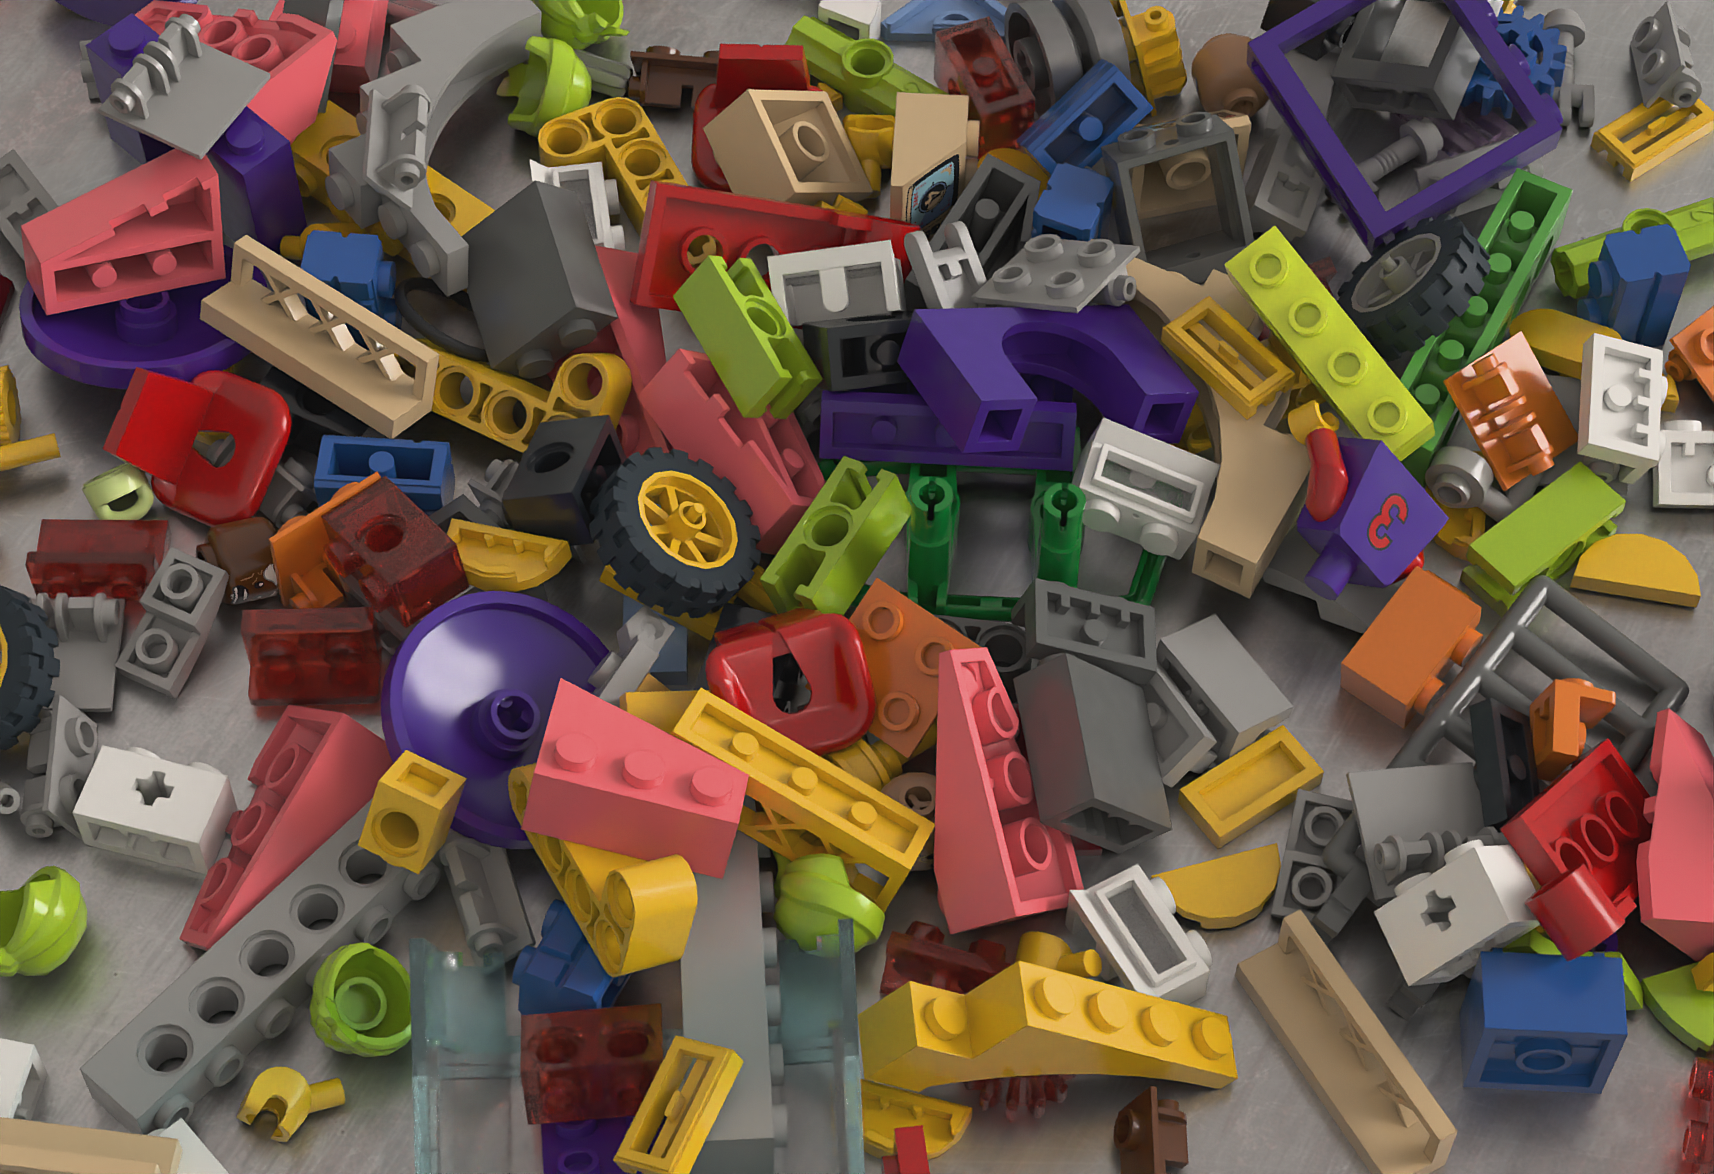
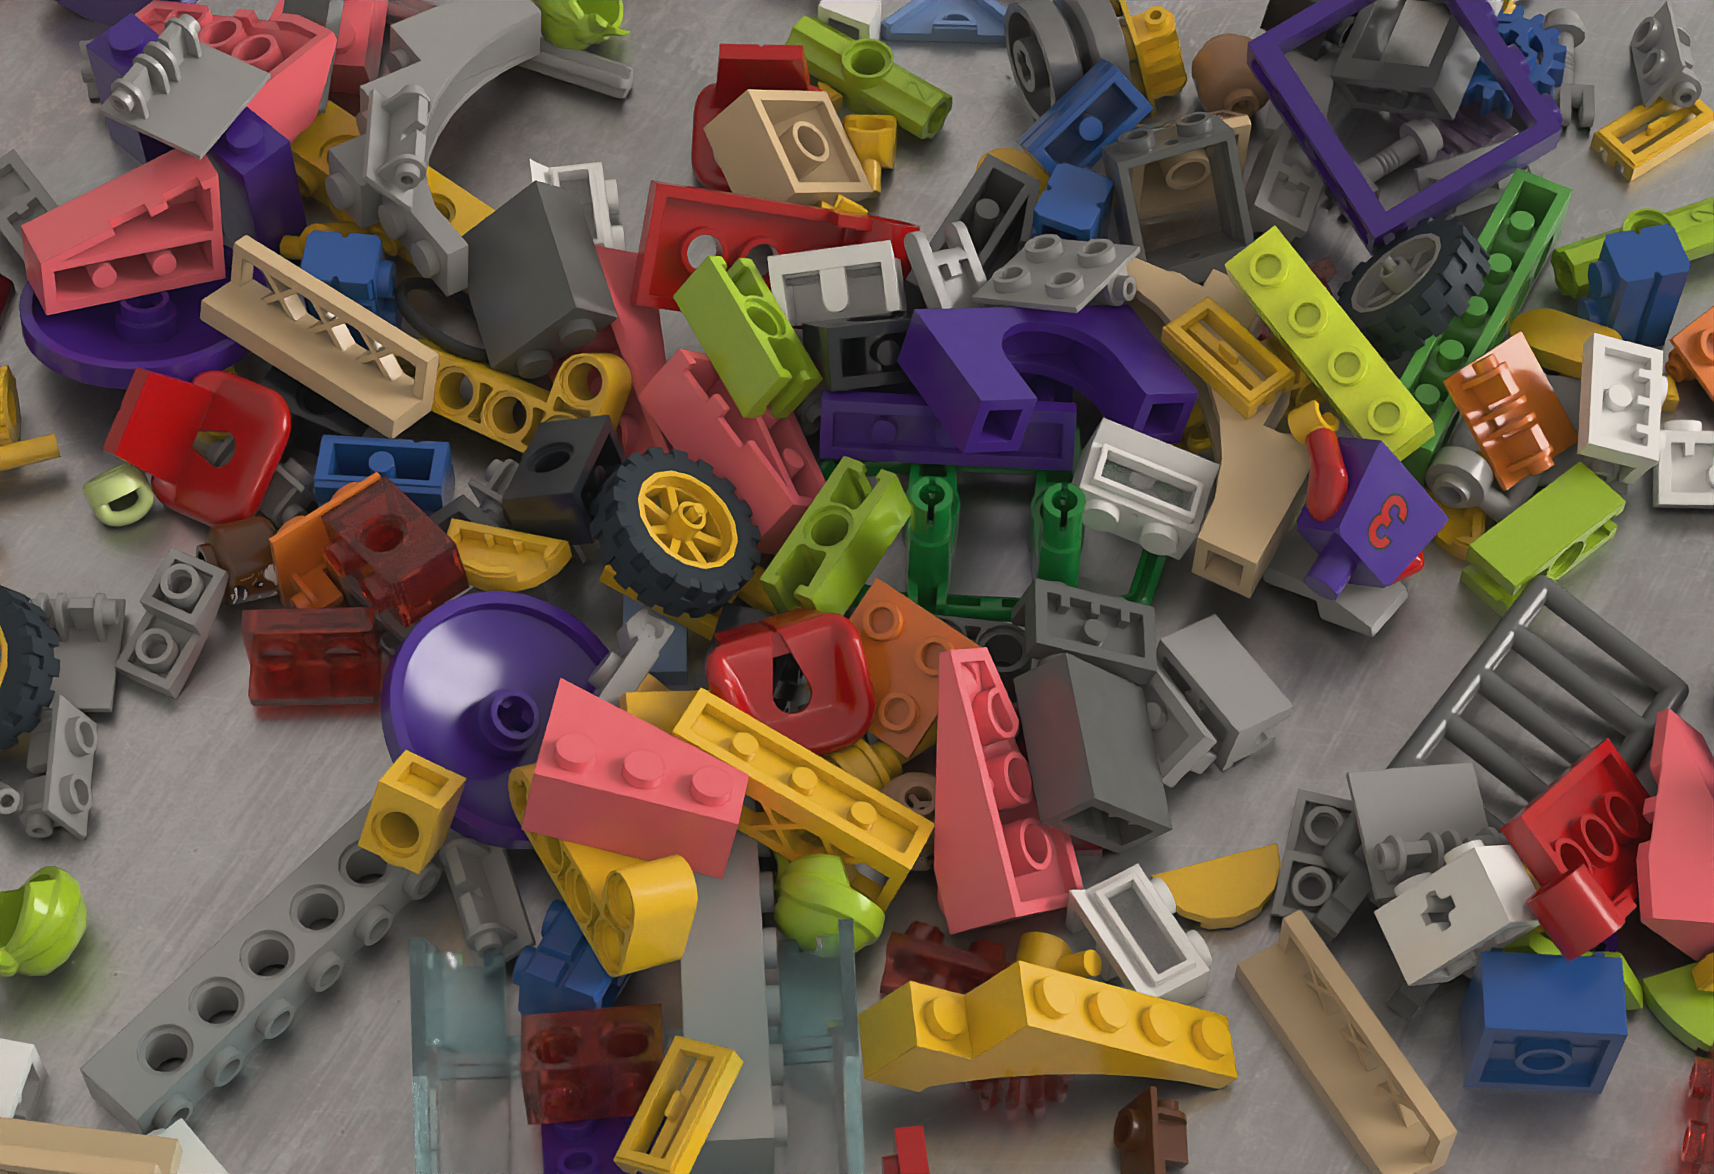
clear red bracket [25,519,172,601] -> none
white brick [72,745,237,875] -> none
coral wedge [179,705,393,951] -> none
yellow piece [236,1066,345,1142] -> none
lime hat [309,942,420,1057] -> none
lime hat [496,36,591,137] -> none
yellow beam [538,97,716,268] -> none
reddish brown hinge [629,46,719,110] -> none
yellow tile [836,1073,973,1160] -> none
tan slope [890,92,979,242] -> none
clear red brick [933,16,1035,161] -> none
yellow tile [1177,725,1324,850] -> none
orange hinge [1340,566,1484,729] -> none
black plate [1469,697,1540,833] -> none
orange bracket [1529,678,1616,782] -> none
yellow tile [1570,534,1701,608] -> none

